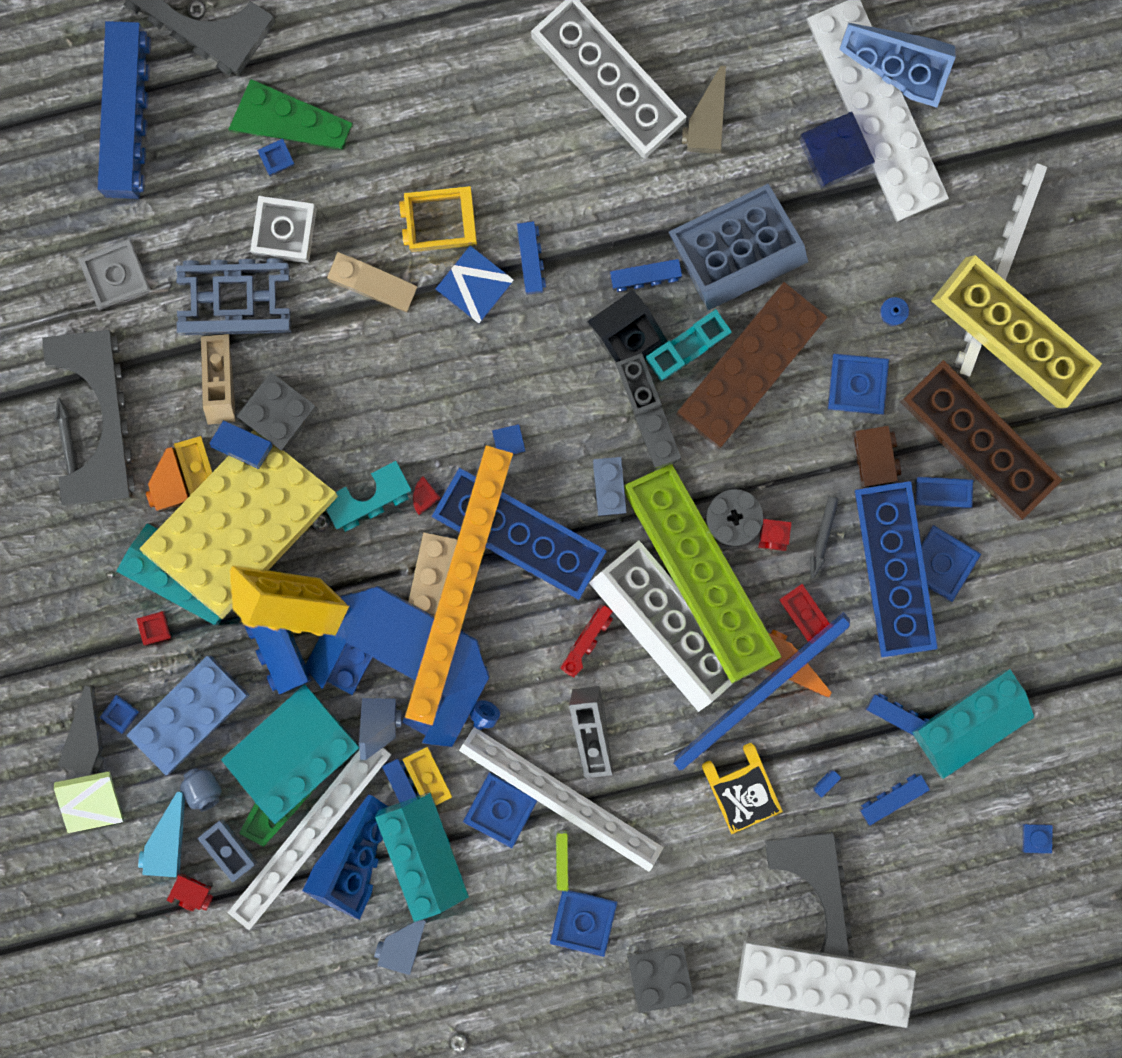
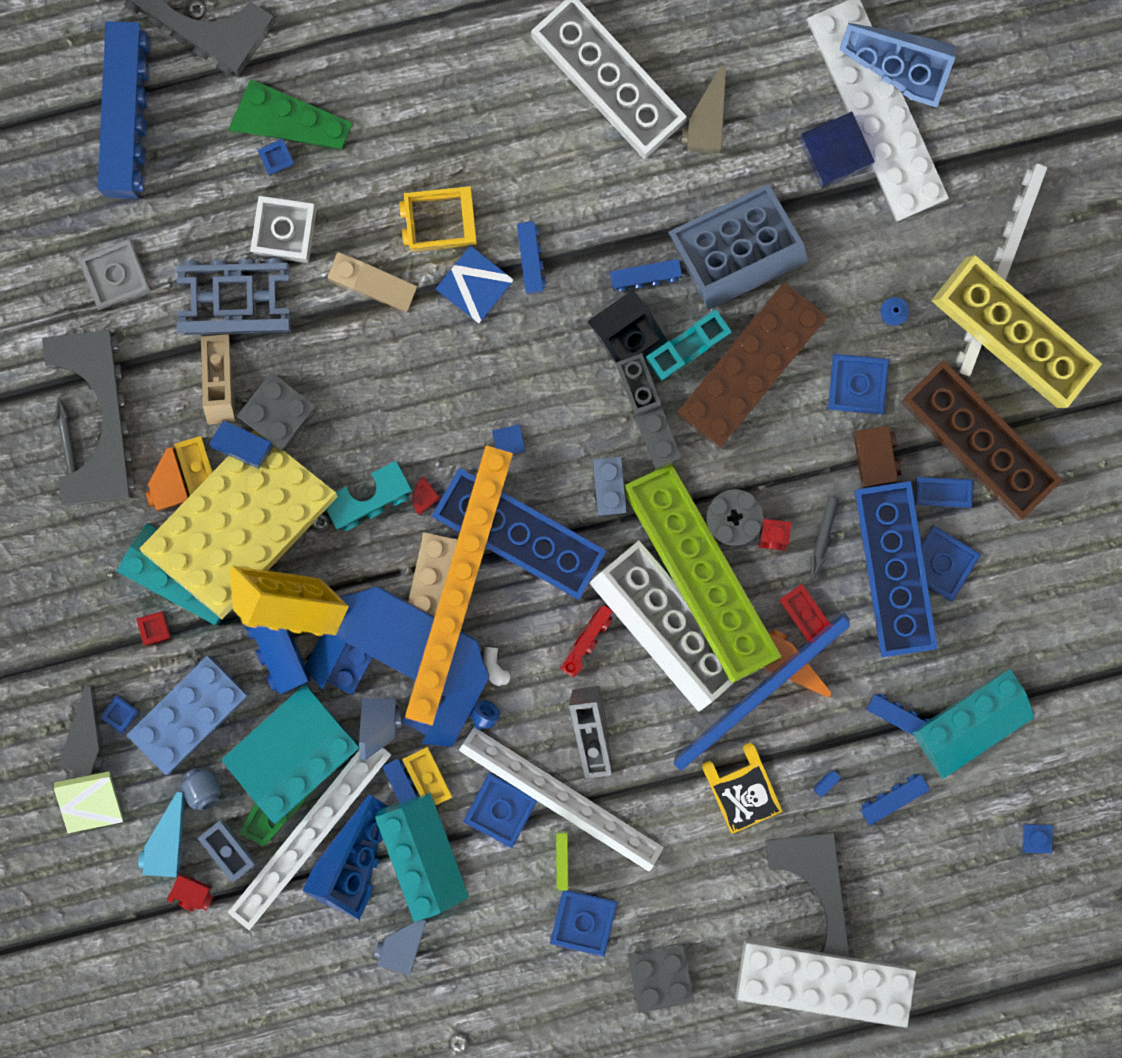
none -> white arm [483,647,510,686]

